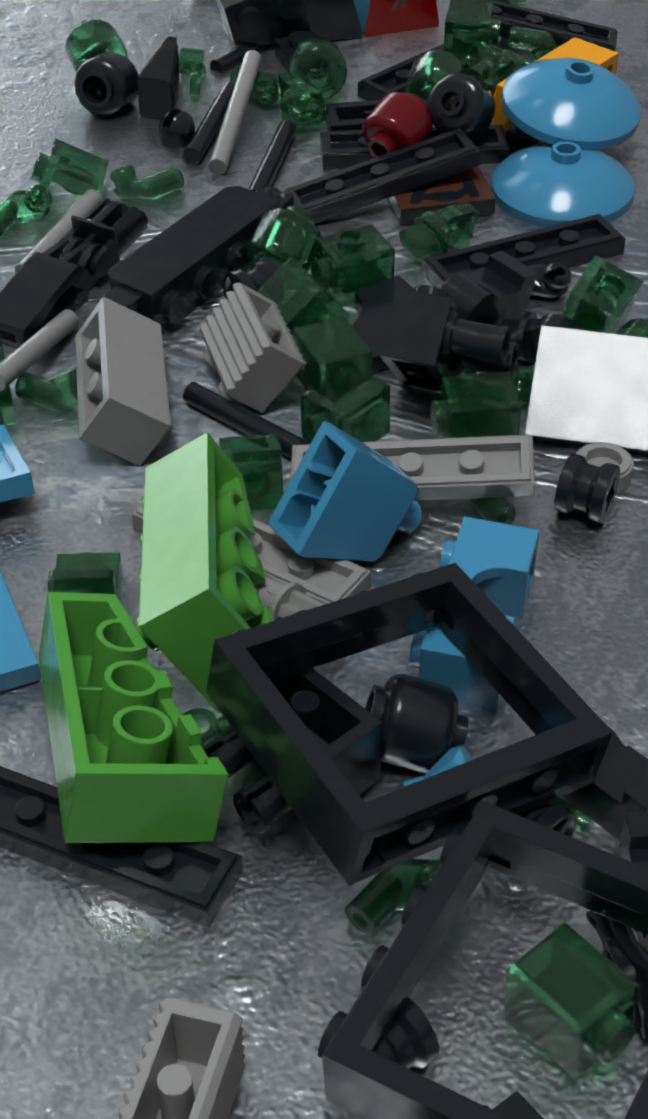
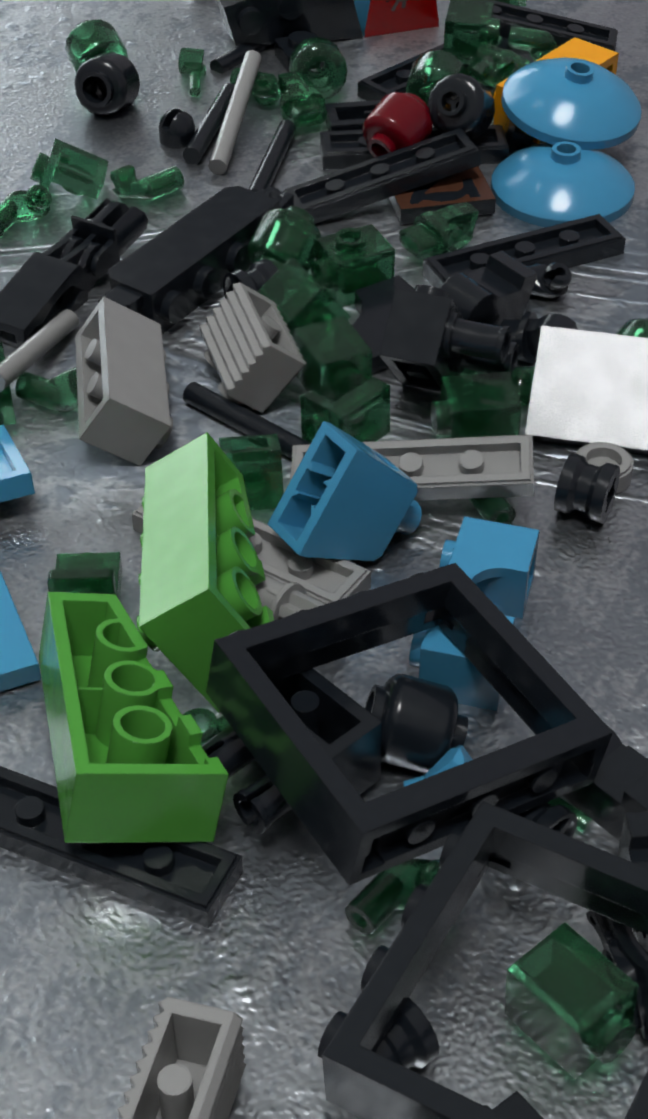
light grey bar [15,189,103,274] -> none
black slope [137,36,180,120] -> none
clear green brick [562,255,644,334] -> none

